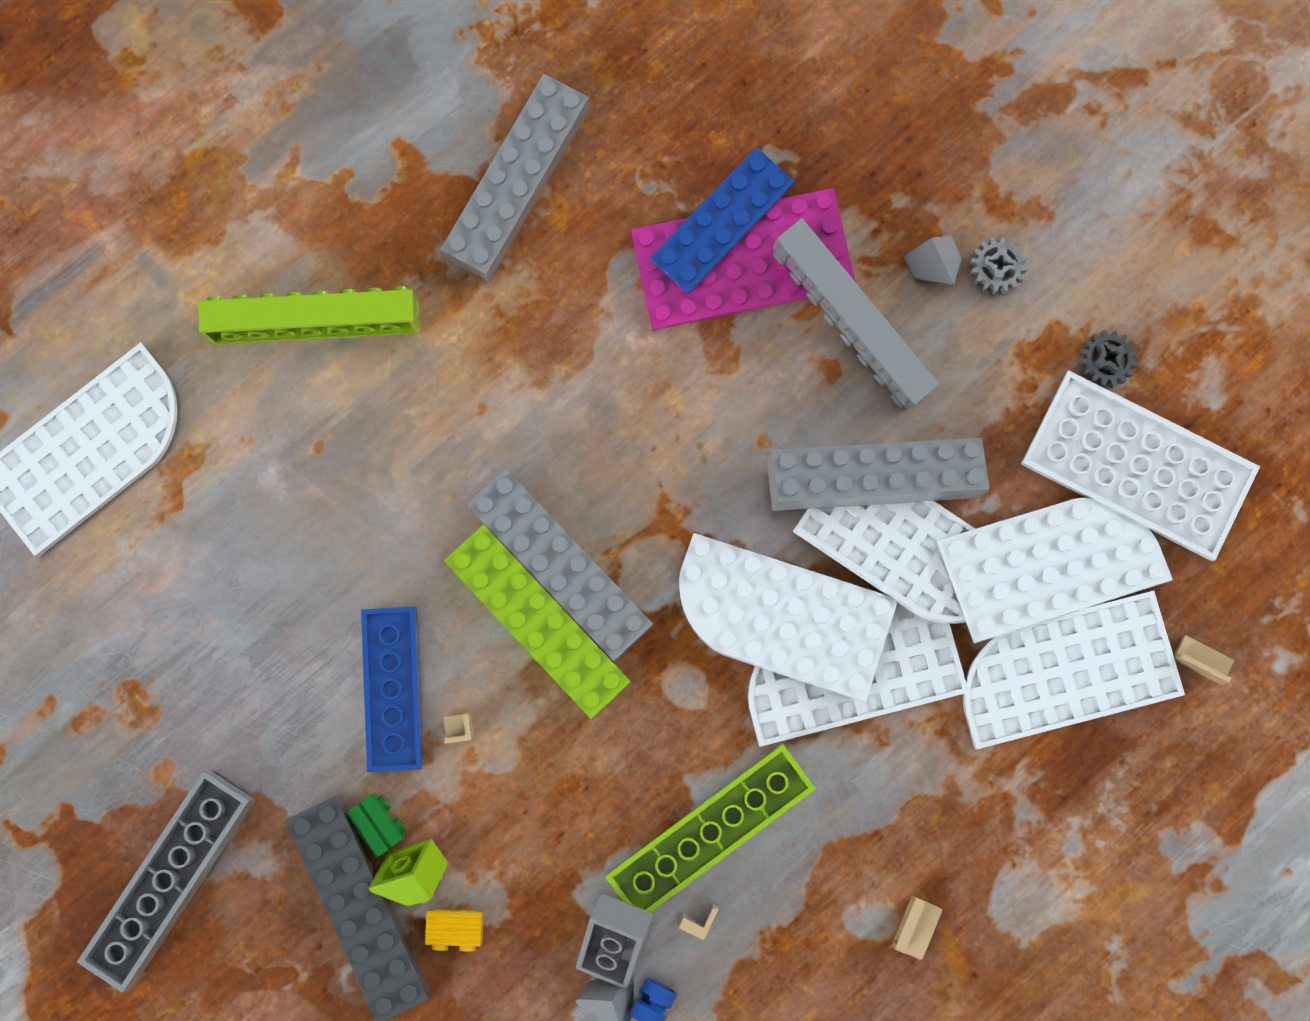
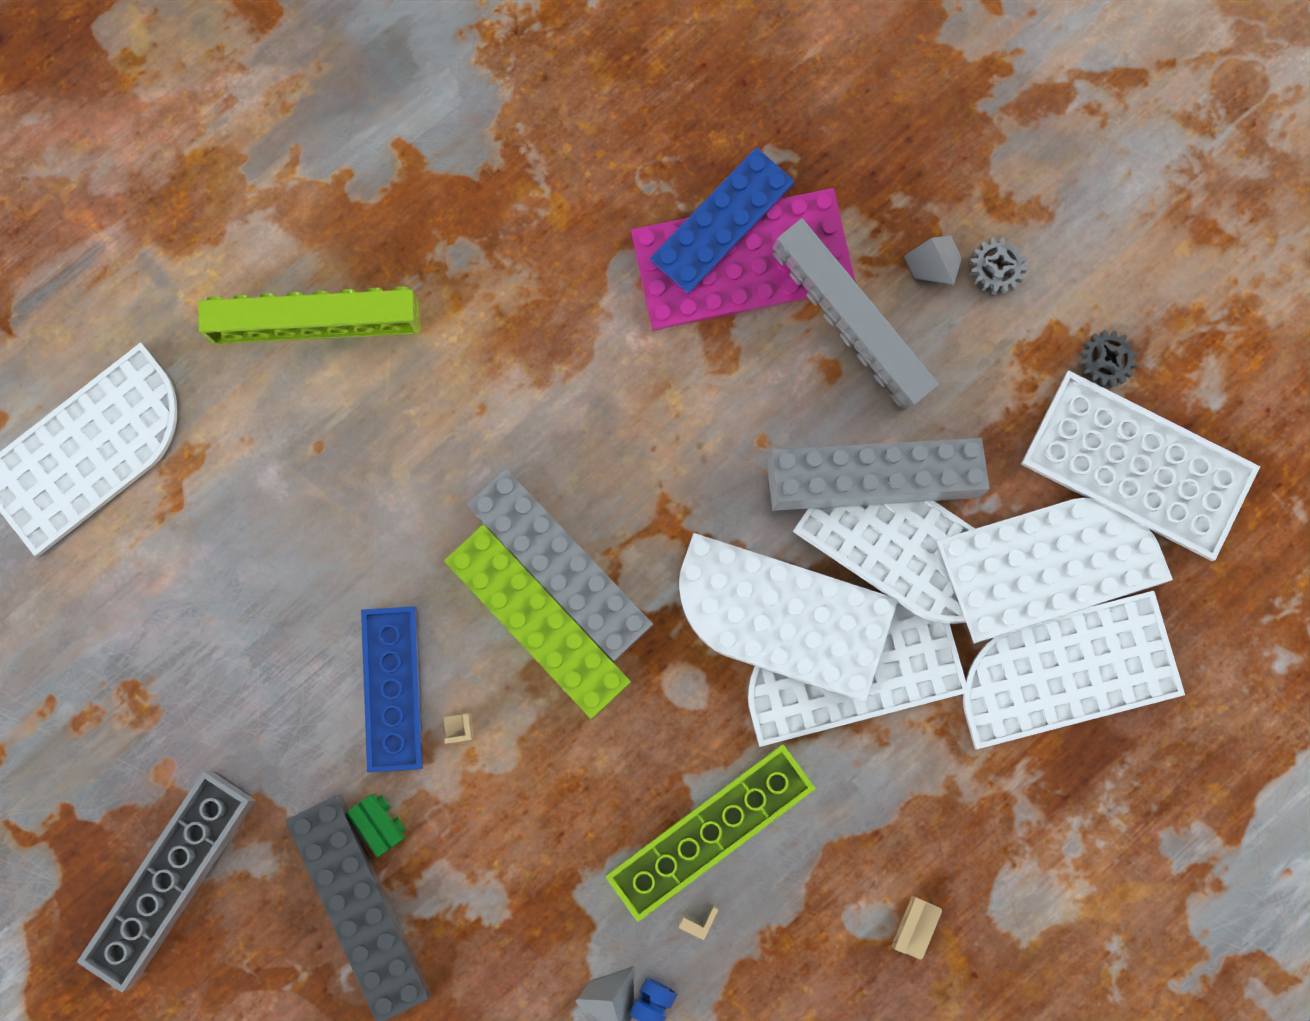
lime slope [369,839,448,906] -> none
yellow brick [425,909,484,952] -> none
light grey brick [440,74,590,283] -> none
light grey brick [575,893,654,990] -> none
tan panel [1173,635,1234,684] -> none

